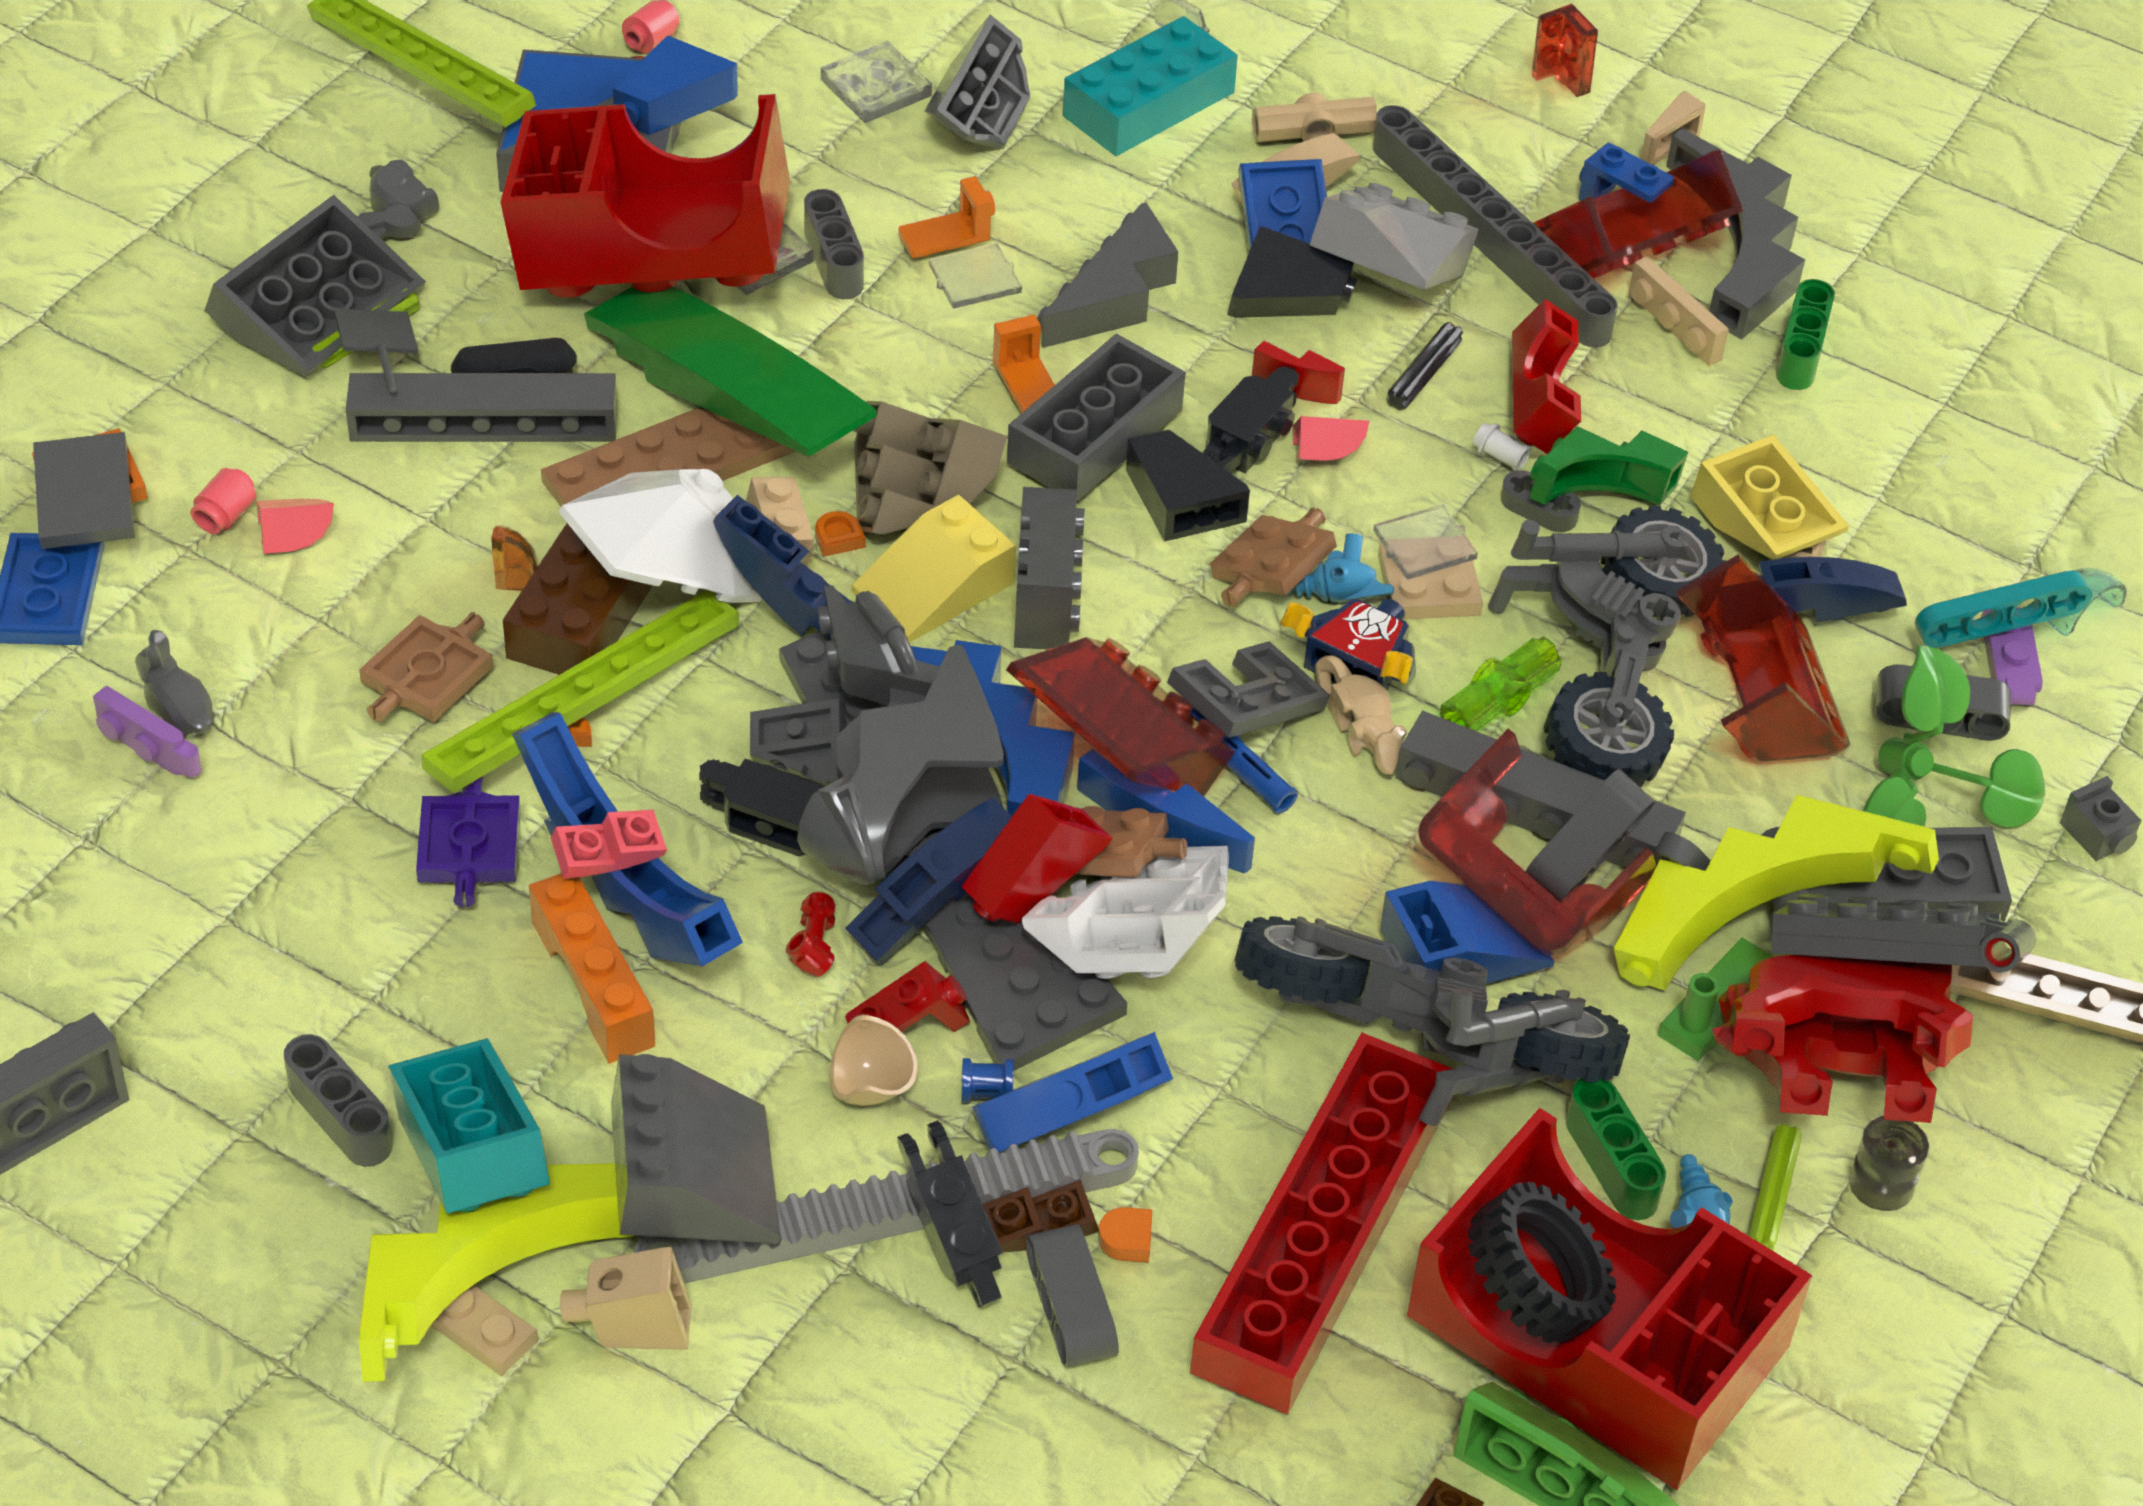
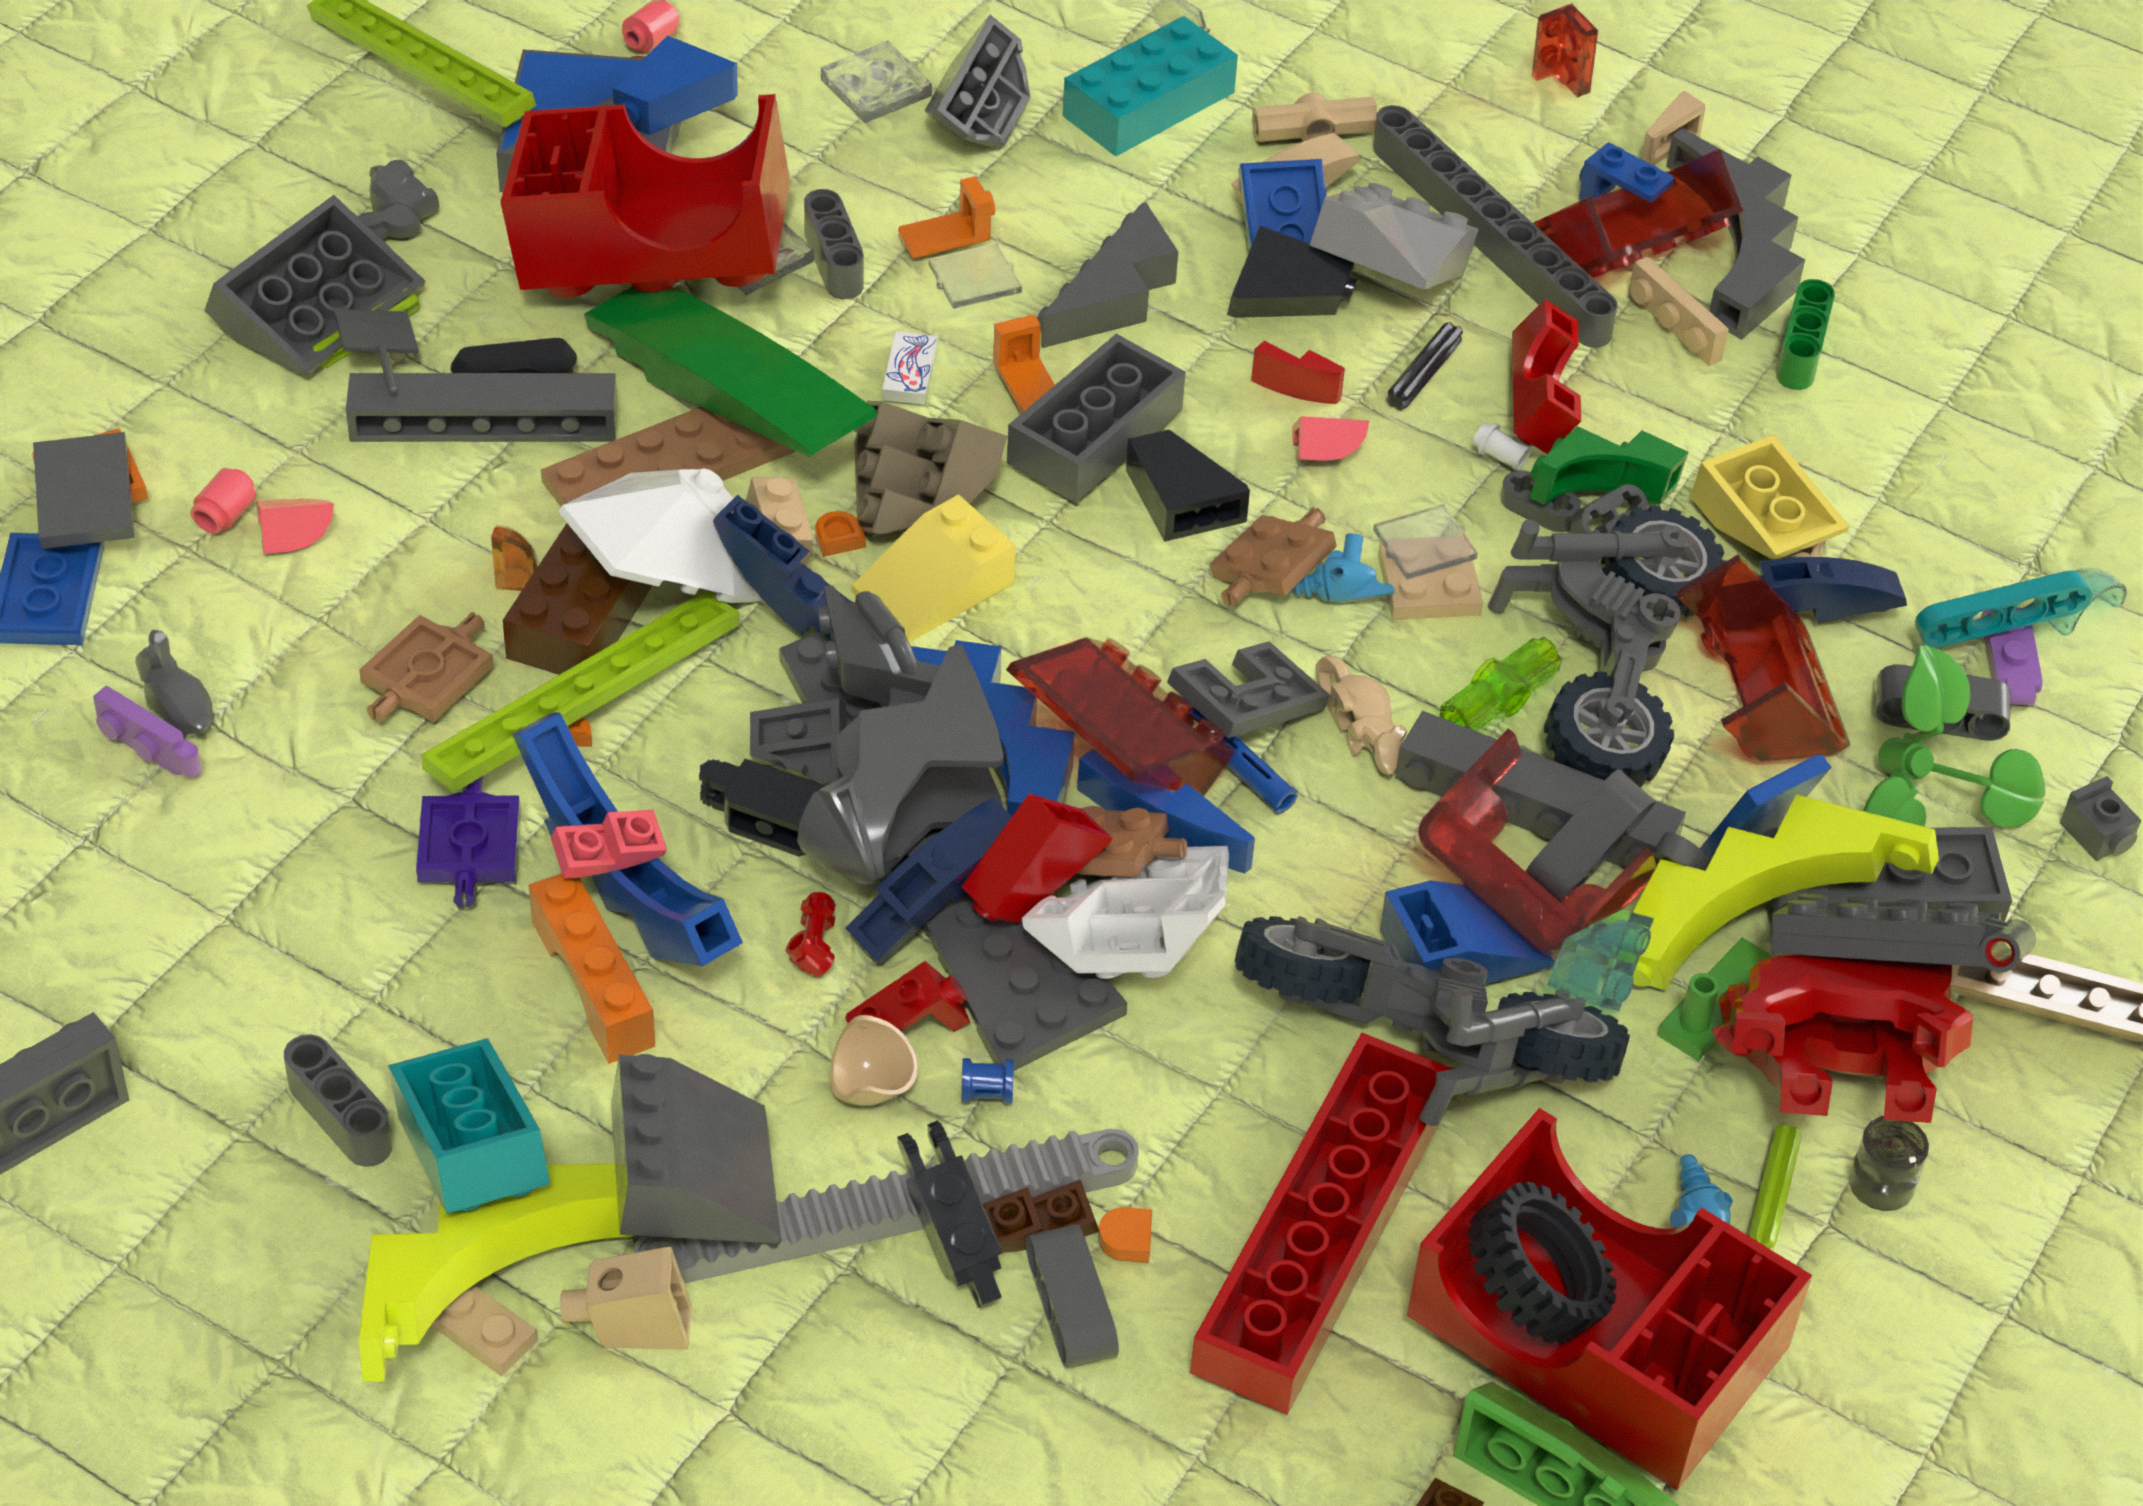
blue slope [973,1032,1173,1152] -> none
dark grey wedge [1014,487,1085,651] -> none
black hinge [1203,366,1299,474] -> none
torso [1280,599,1416,690] -> none
green beam [1566,1078,1666,1220] -> none
none -> tile [882,331,938,405]
none -> clear light blue slope [1547,909,1654,1011]
none -> dark grey beam [1570,484,1648,533]
none -> tile [1700,754,1832,860]

